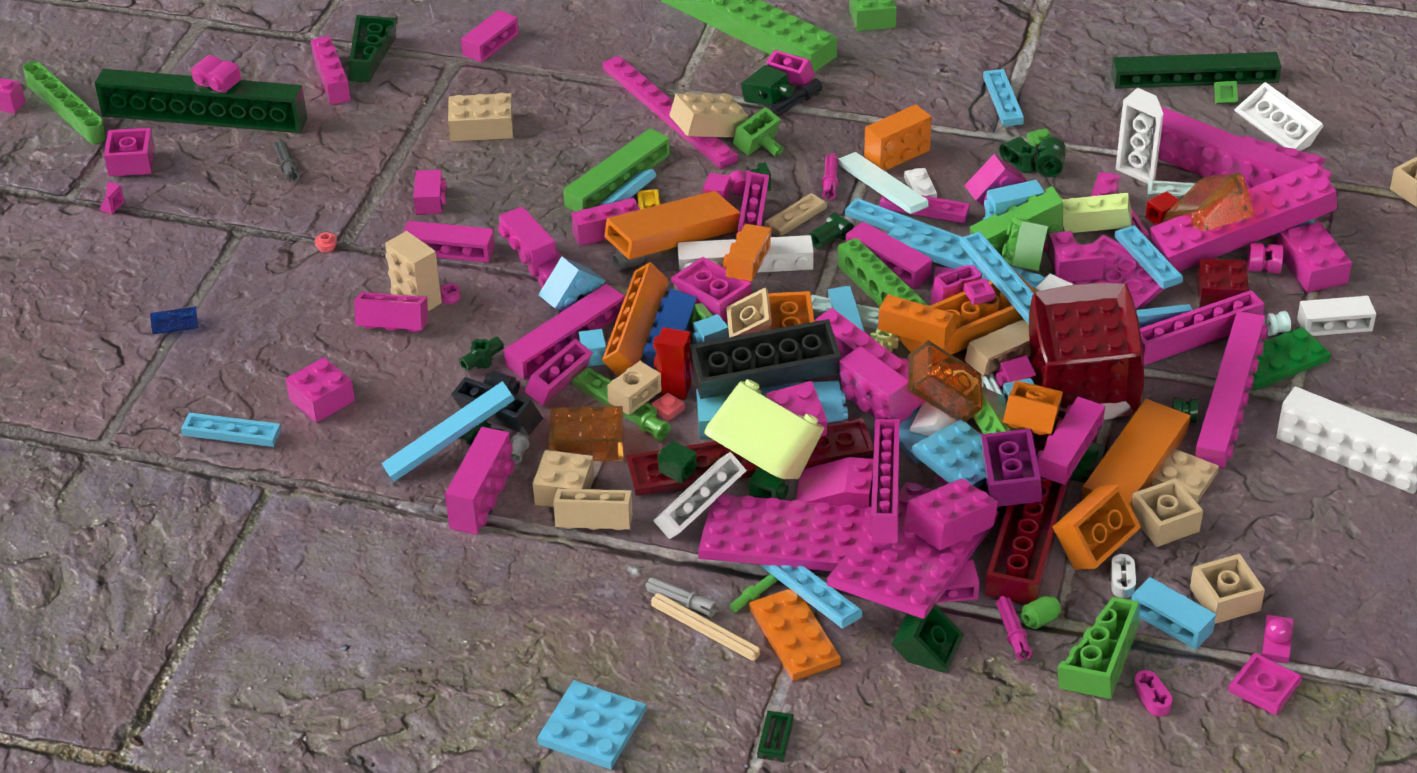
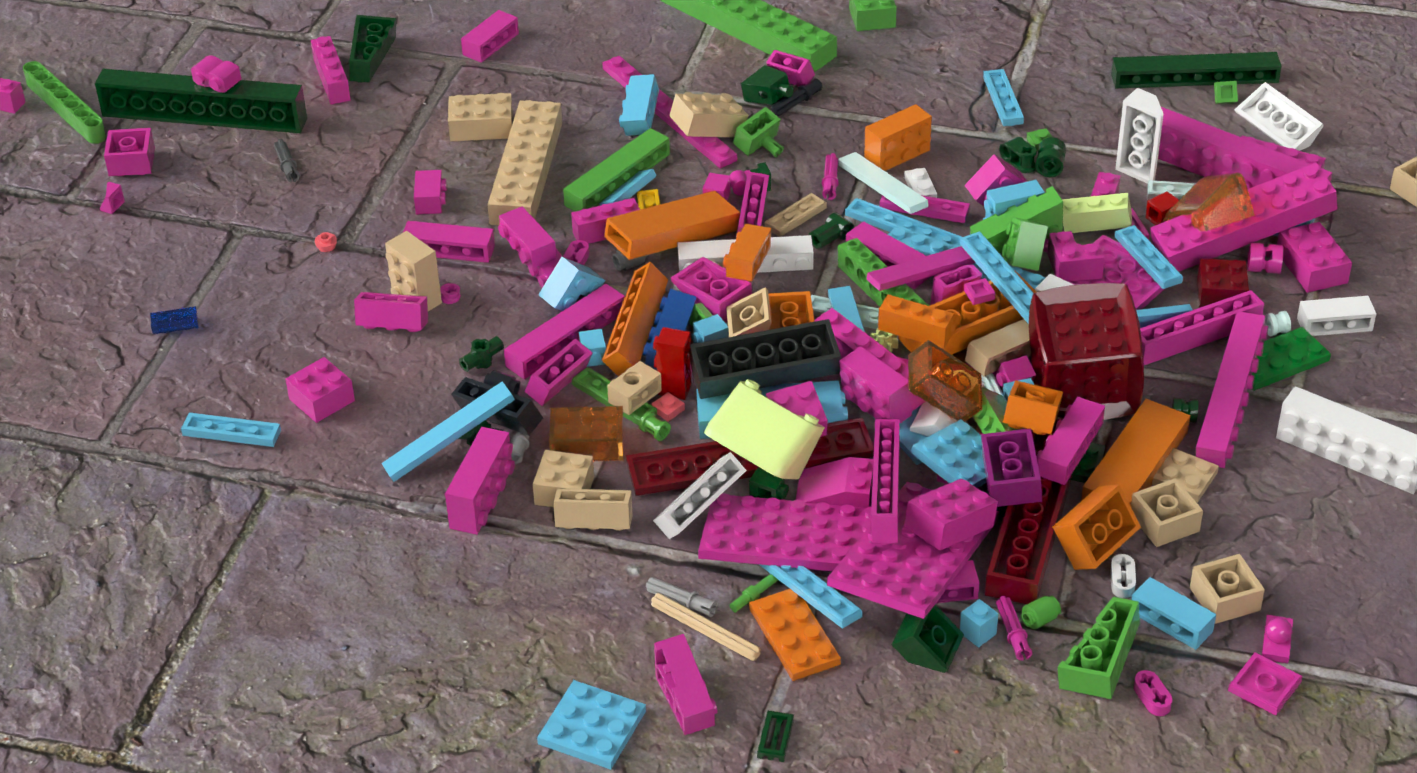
dark green brick [657,441,697,484] -> none
none -> tan brick [488,100,562,225]
none -> dark pink beam [563,240,589,265]
none -> medium azure brick [619,74,659,136]
none -> dark pink wedge [654,634,718,735]
none -> dark pink tile [867,246,976,291]
none -> medium azure brick [960,599,998,648]

